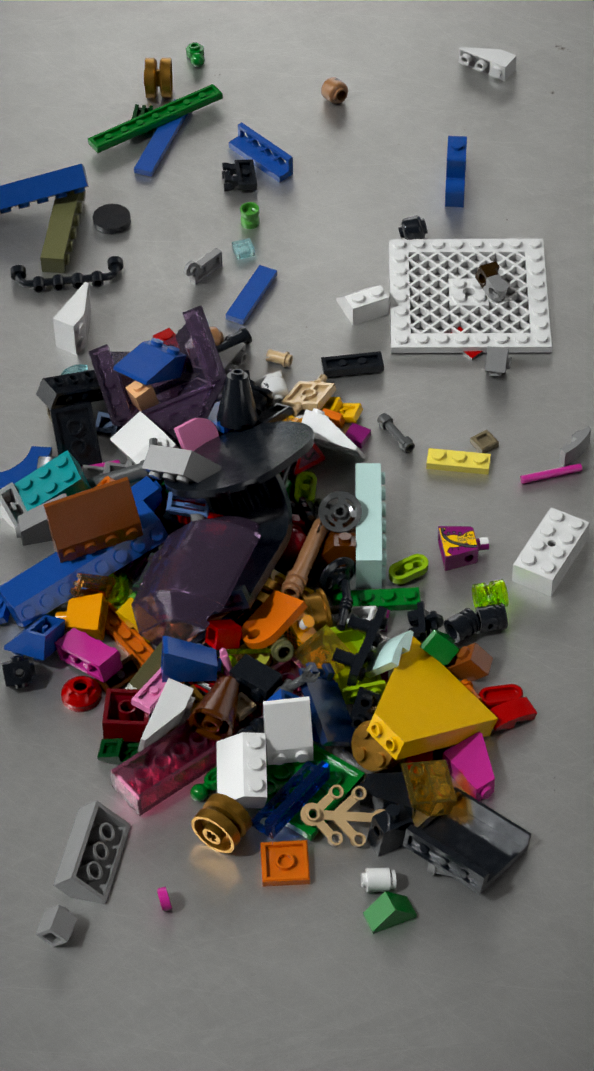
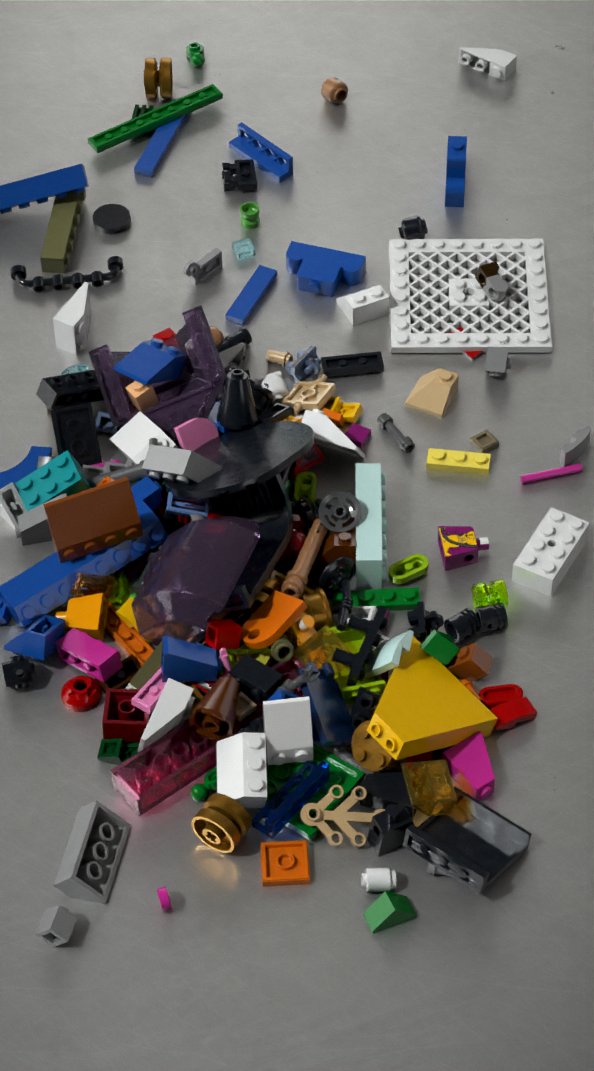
none -> sand blue hips [285,346,321,383]
none -> blue brick [286,241,366,297]
none -> tan slope [404,368,459,418]

